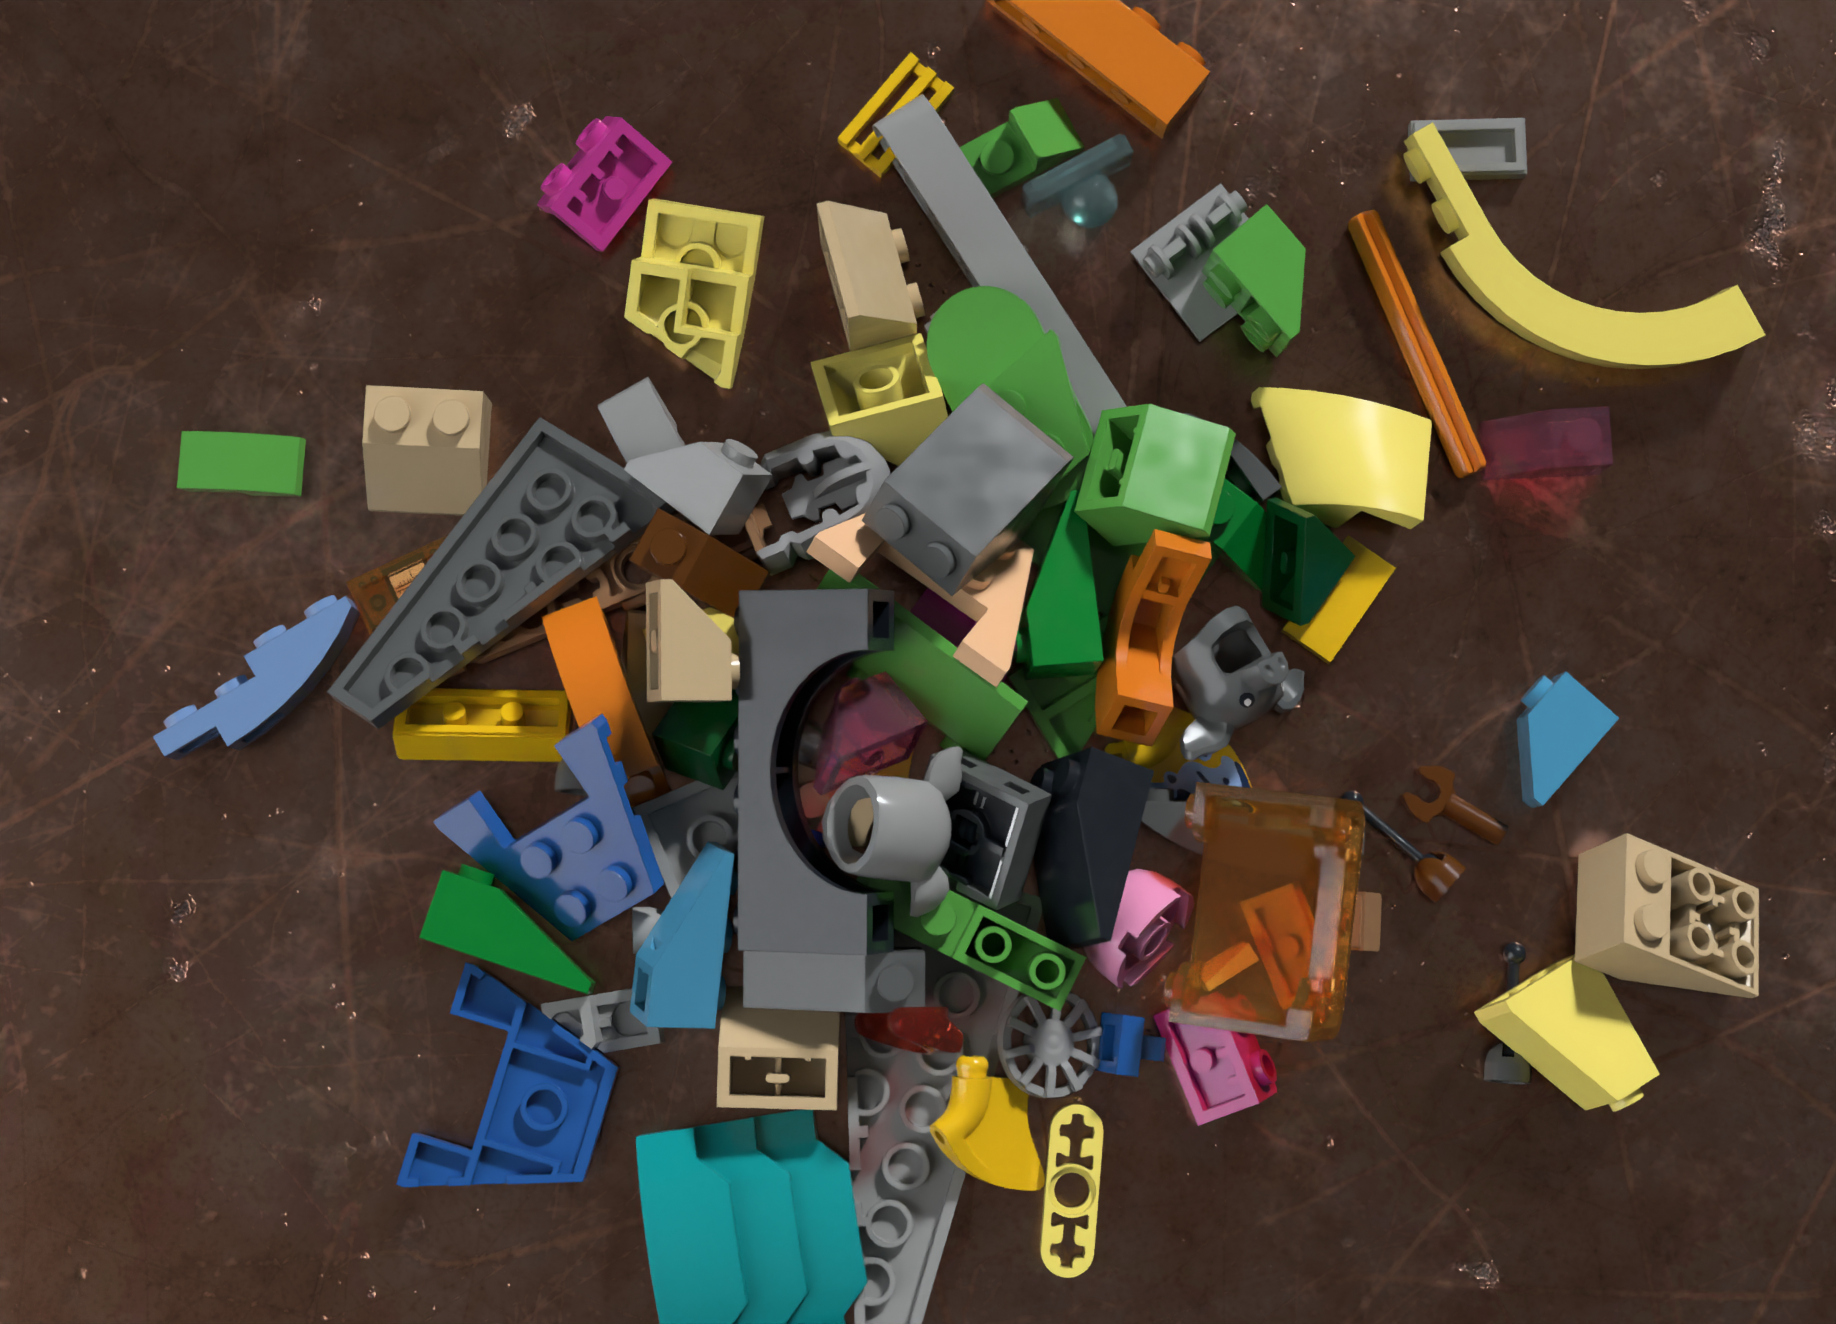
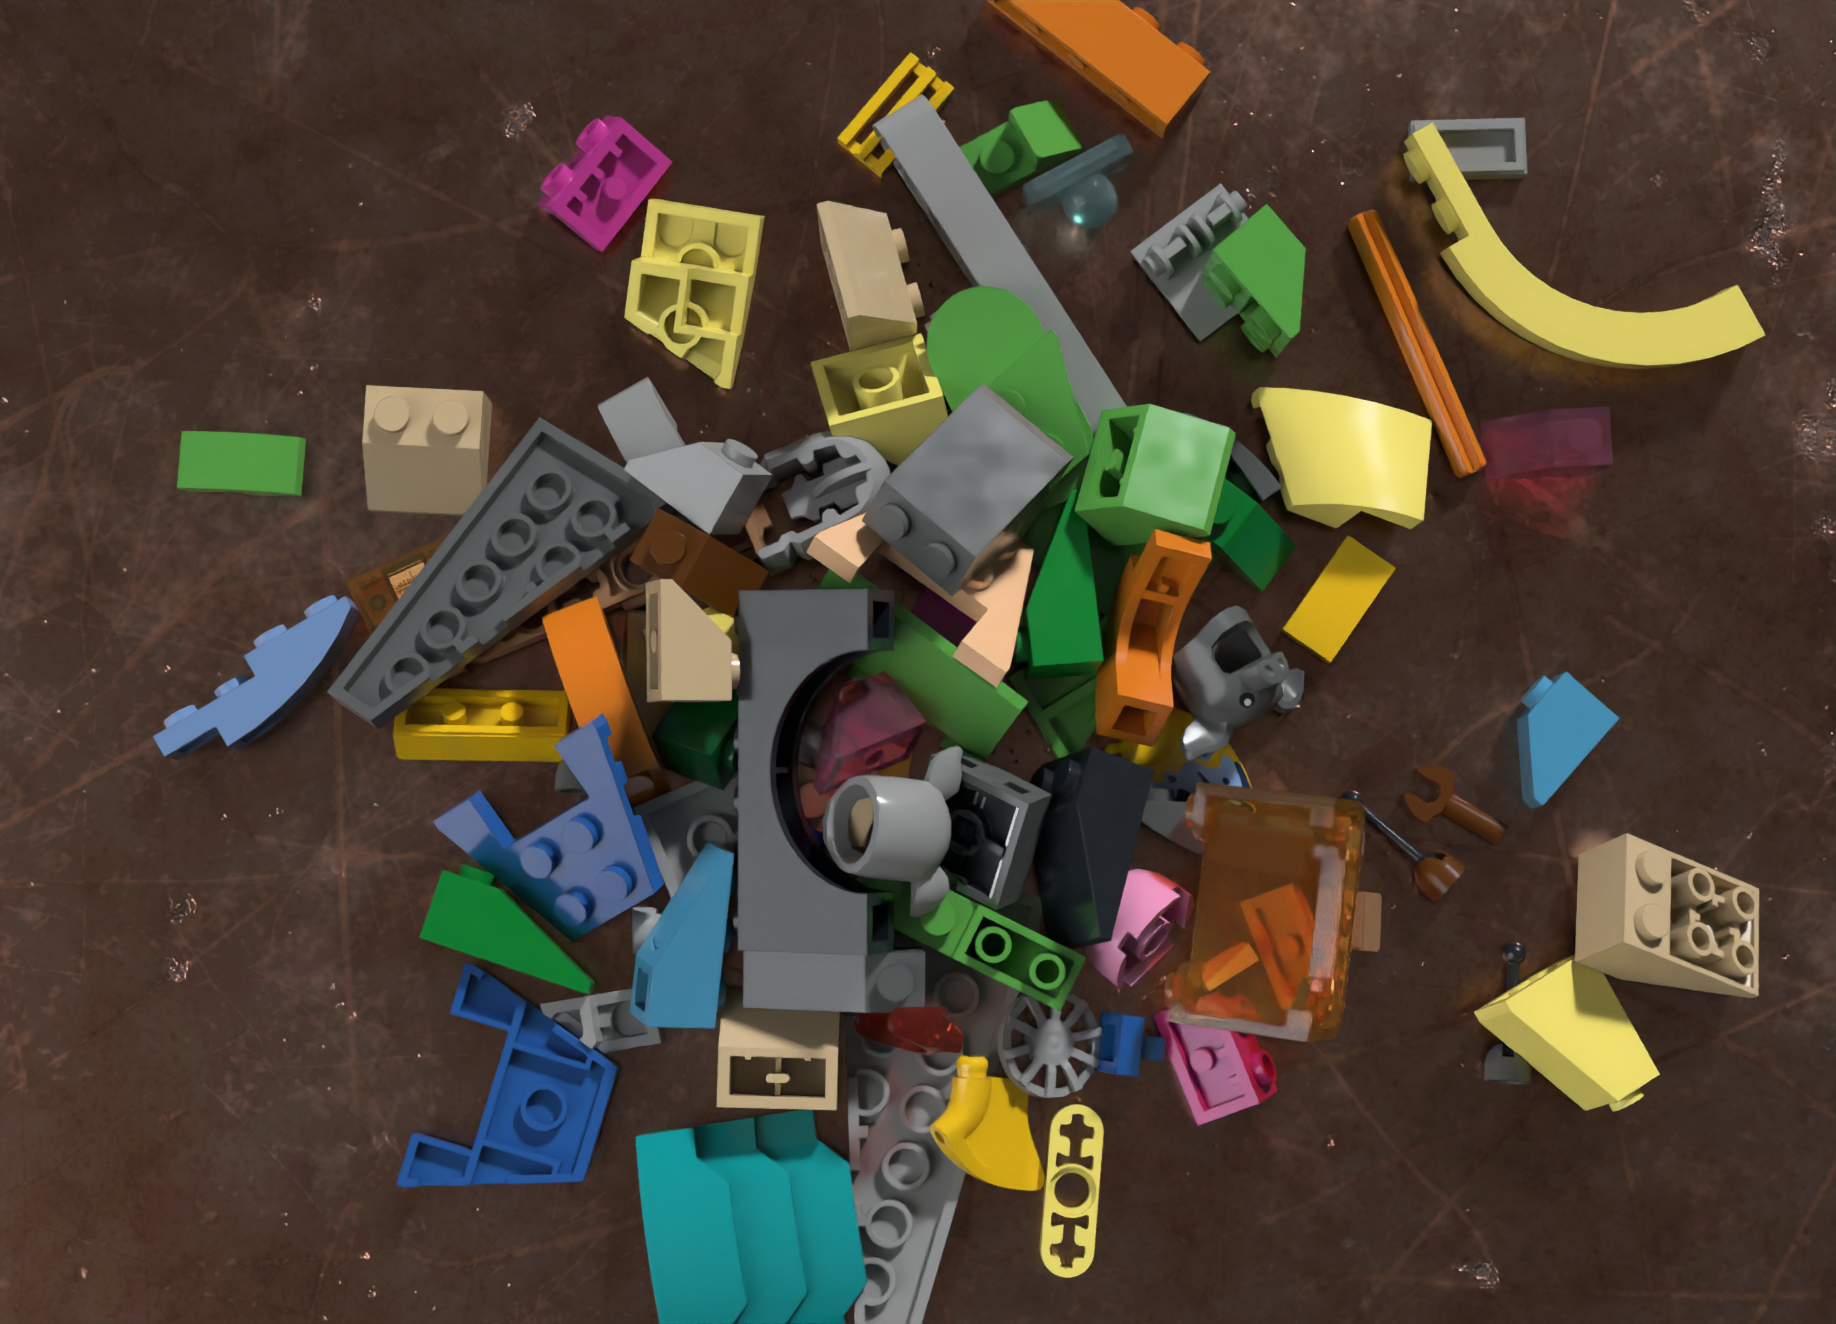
dark green slope [1262,497,1356,626] -> none

